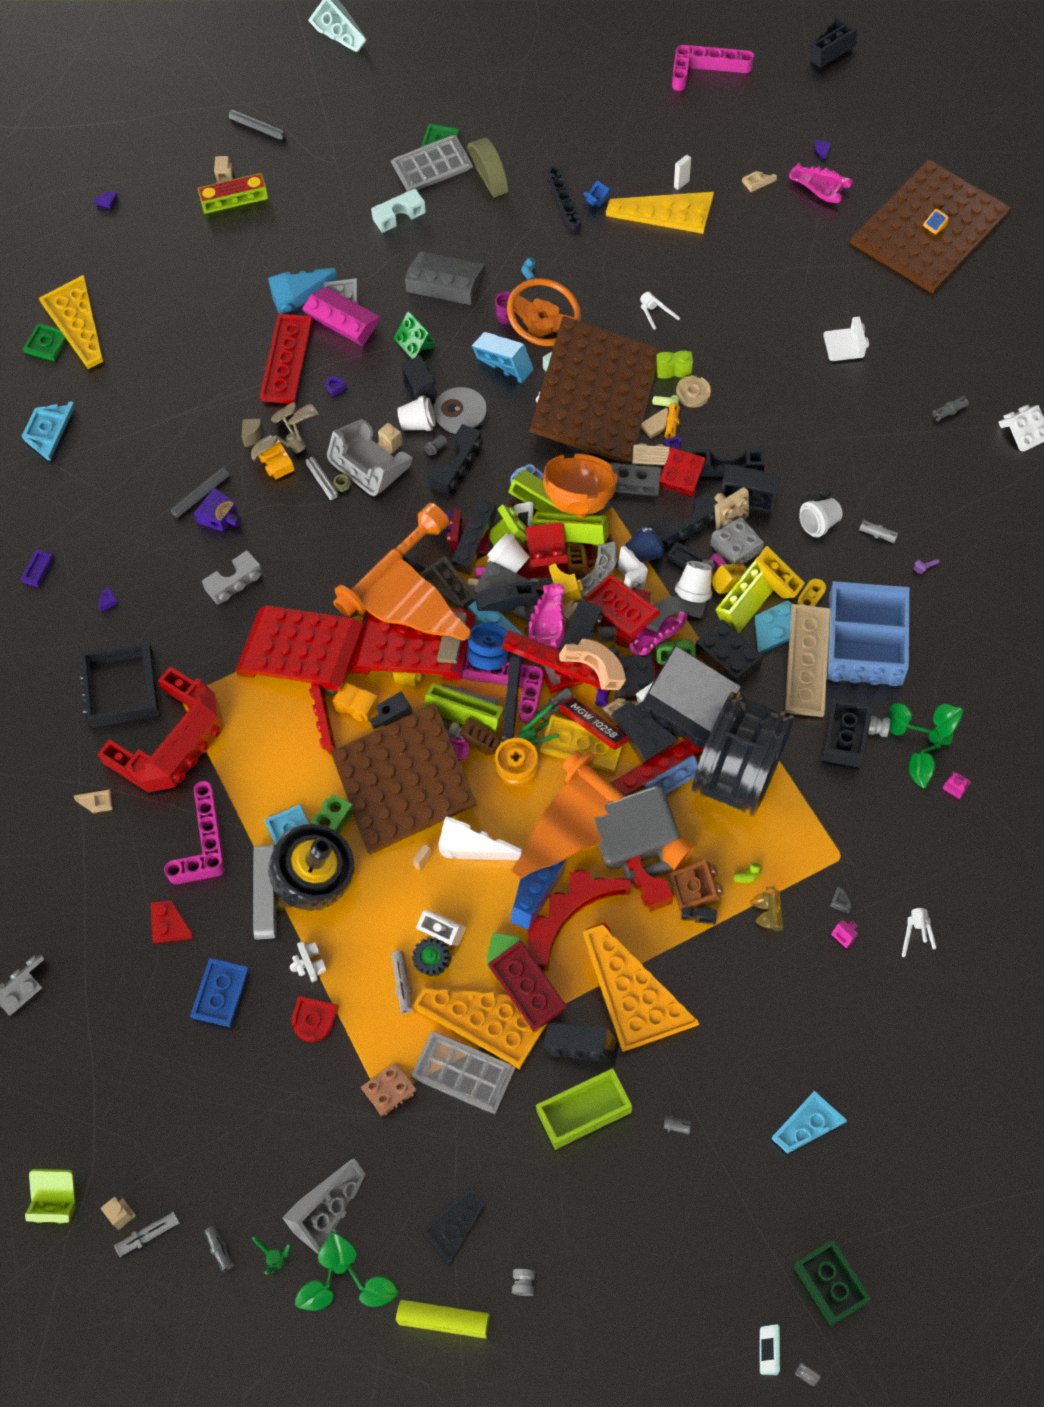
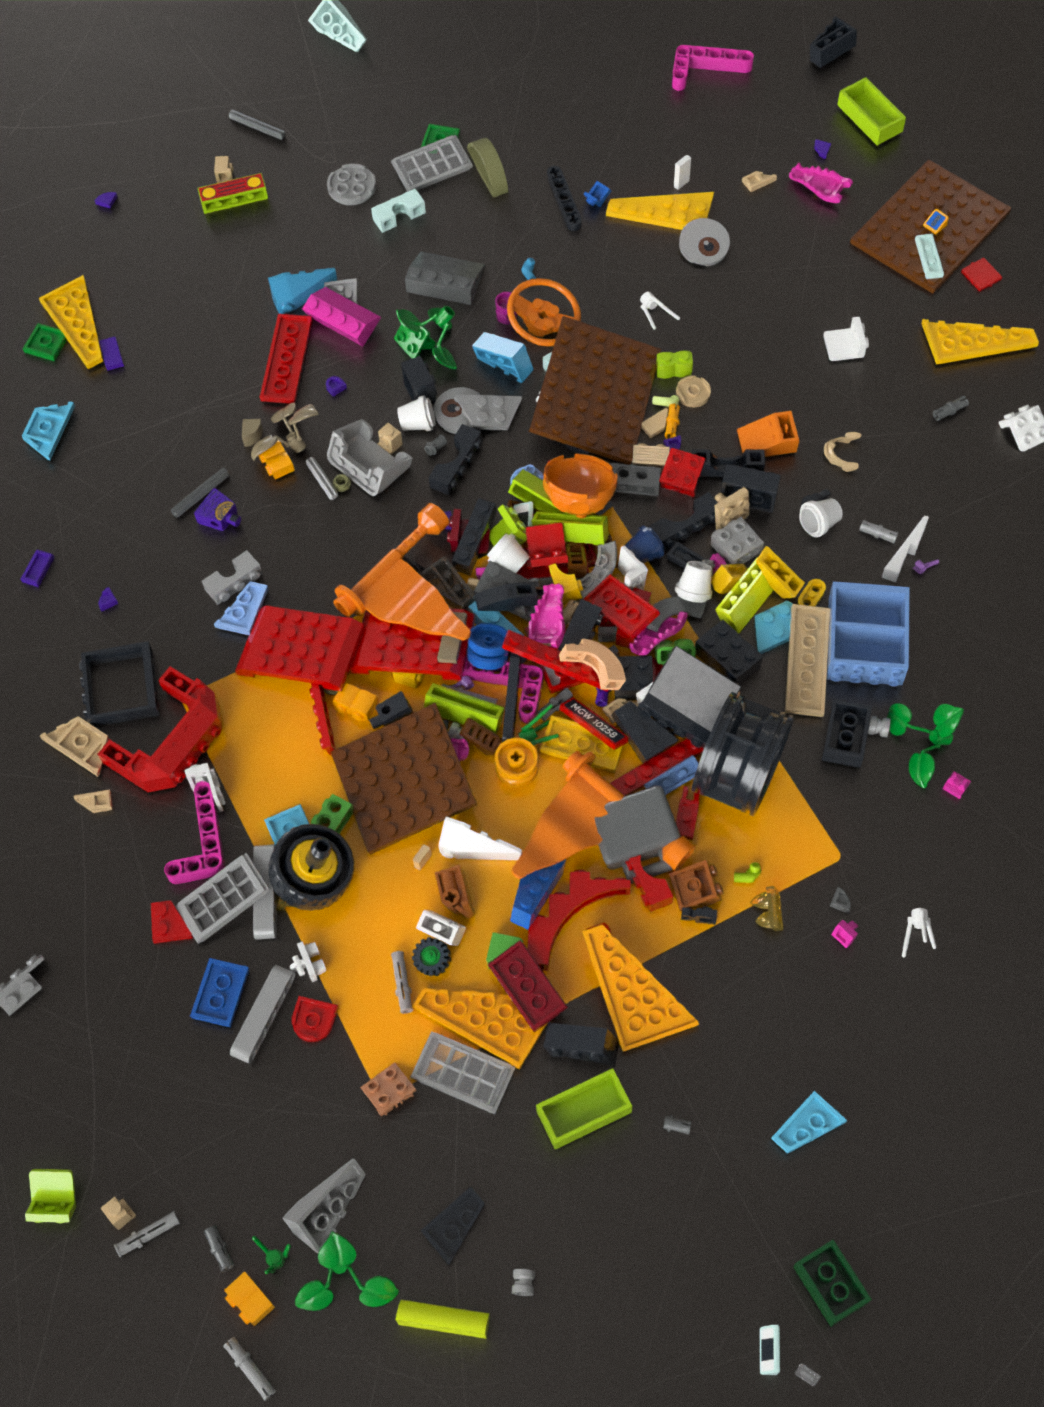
none -> tan wing [40,716,109,777]
none -> dark purple tile [99,337,124,371]
none -> light grey piece [175,853,270,944]
none -> white bracket [185,763,225,812]
none -> light blue wing [214,581,268,635]
none -> light grey pin [223,1337,276,1401]
none -> light orange brick [224,1271,275,1326]
none -> light grey beam [230,965,295,1064]
none -> light grey tile [327,164,376,205]
none -> green plant [396,306,457,369]
none -> dark orange piece [434,865,475,919]
none -> medium lavender hand [449,676,474,690]
none -> light grey wing [454,394,522,430]
none -> red hinge [676,786,700,840]
none -> light grey tile [679,218,730,266]
none -> orange slope [737,411,799,457]
none -> tan helmet [824,432,861,472]
none -> lime piece [838,77,906,145]
none -> white slope [882,515,929,582]
none -> light aqua tile [915,234,944,279]
none -> yellow wing [921,319,1039,365]
none -> red piece [961,258,1002,291]

